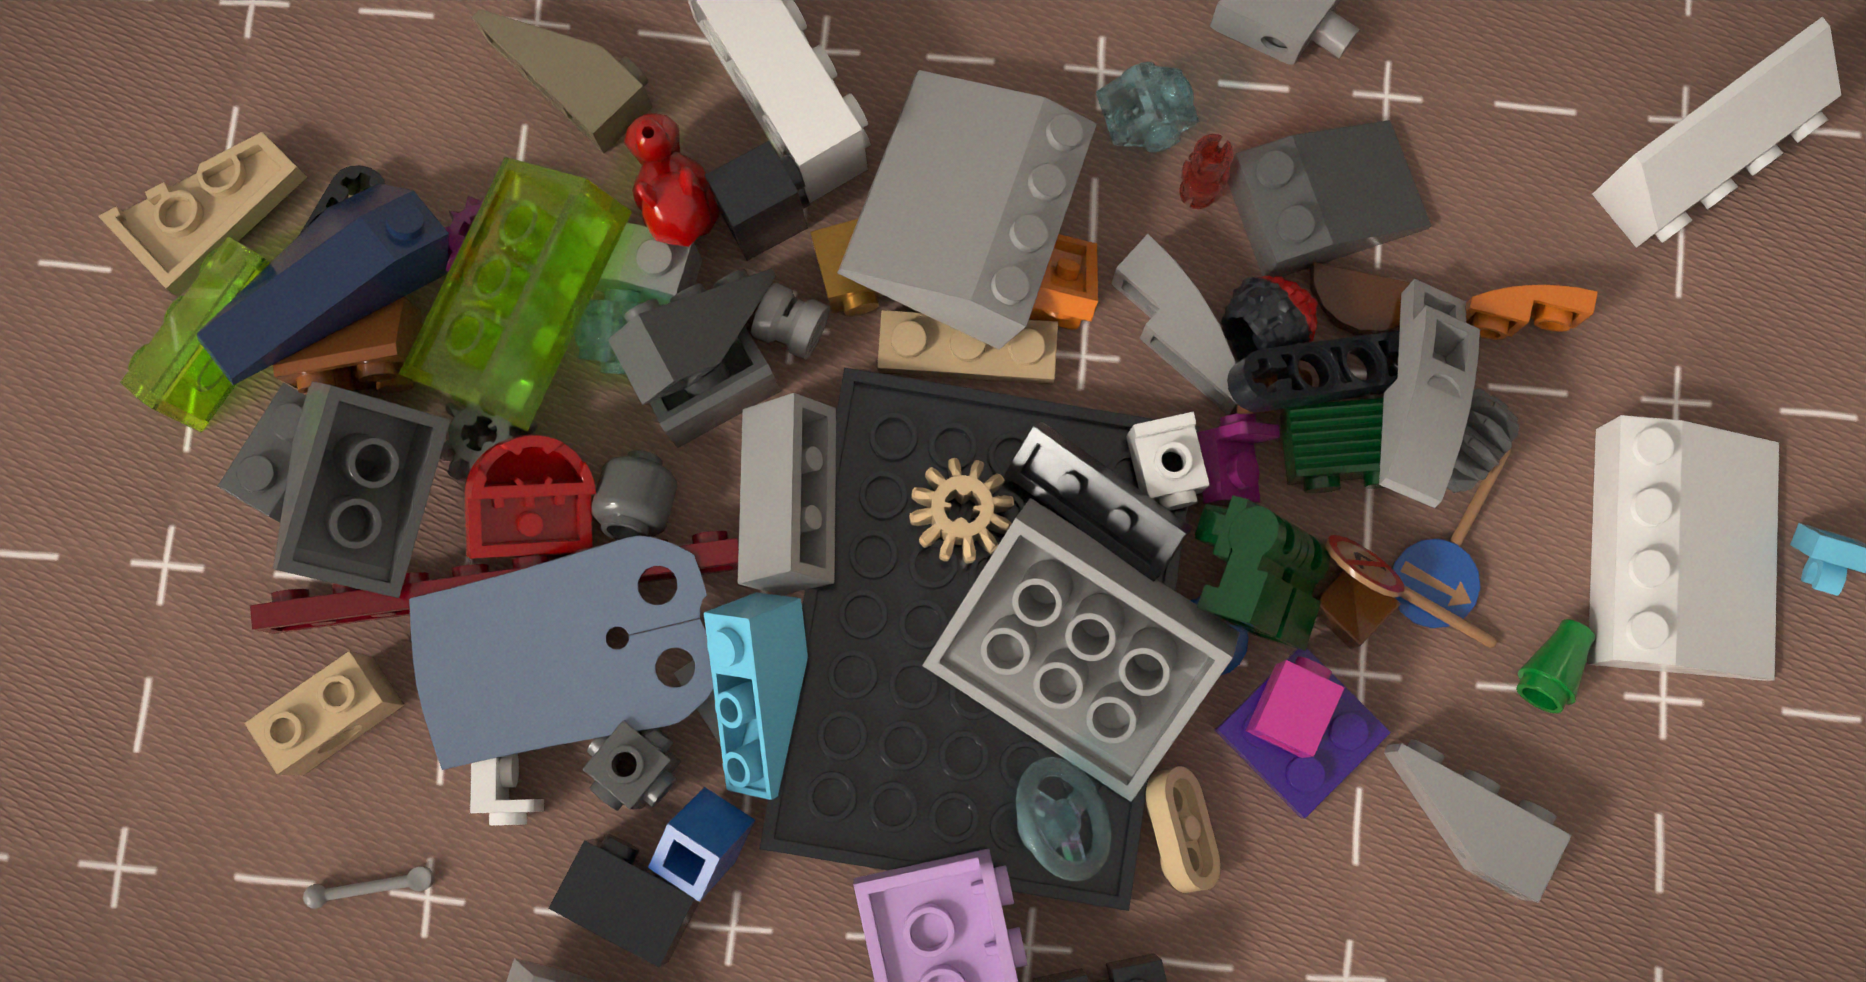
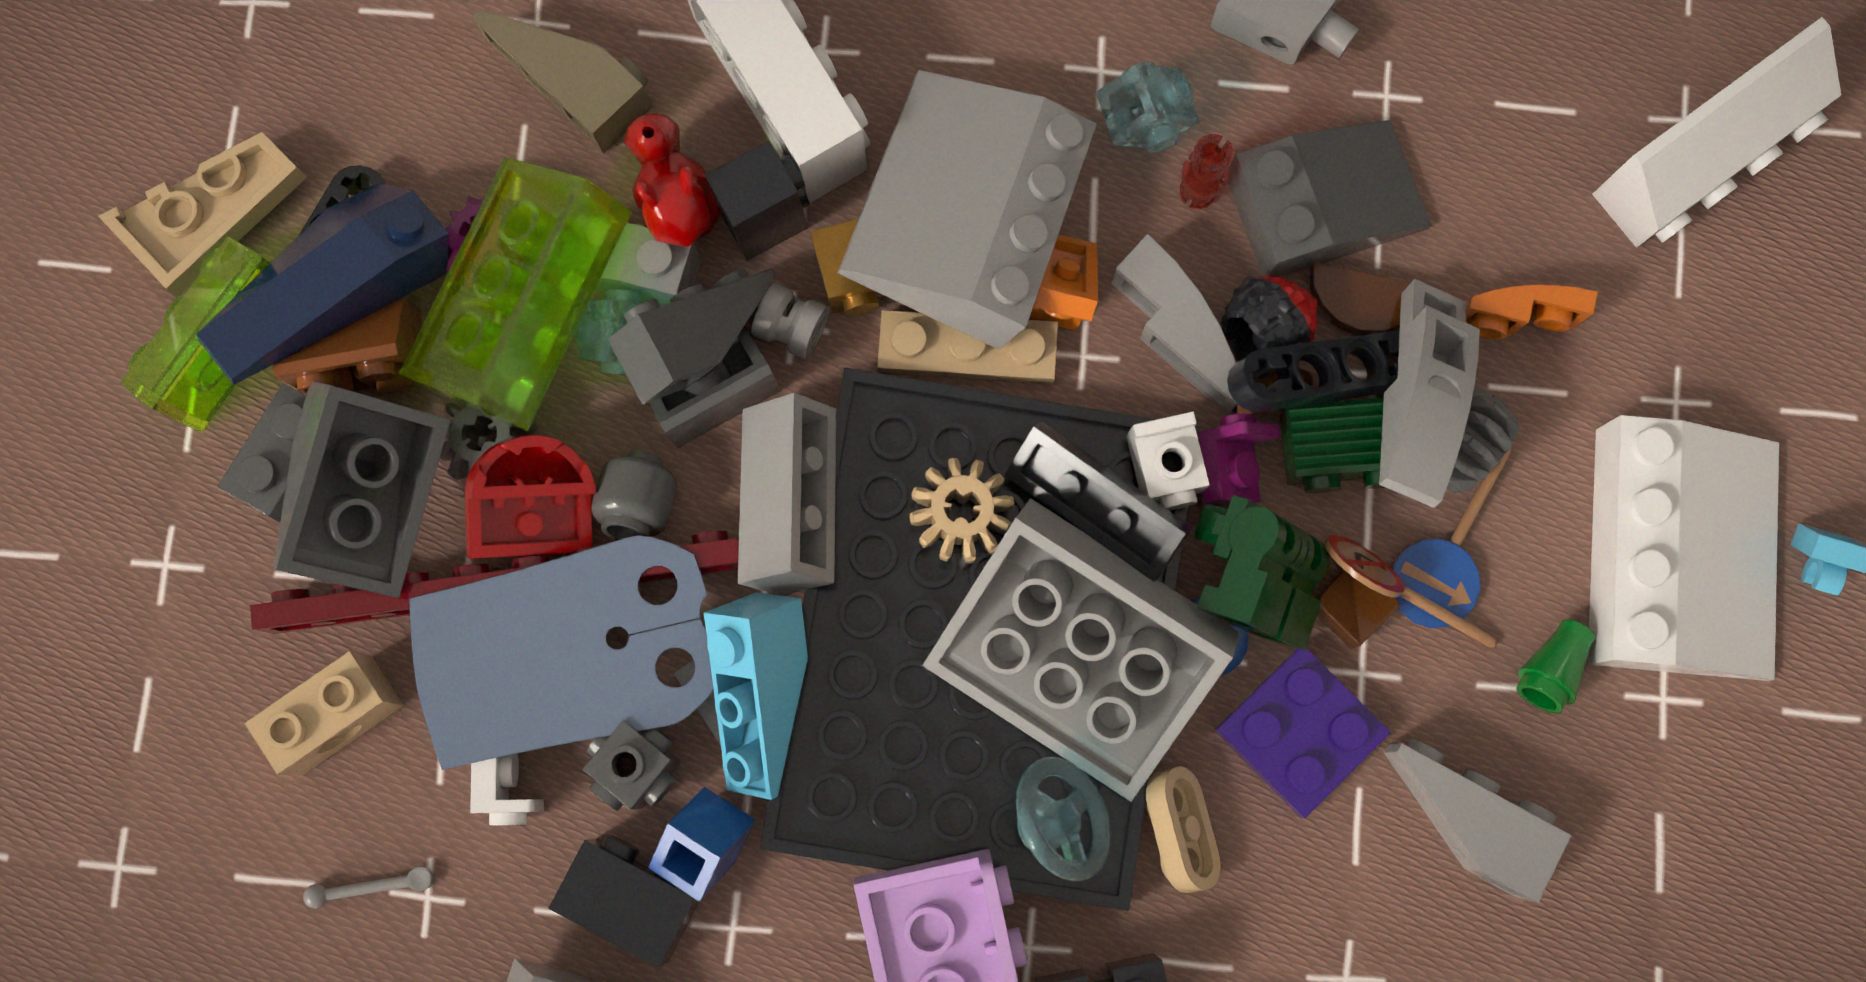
dark pink brick [1246,656,1345,758] -> none

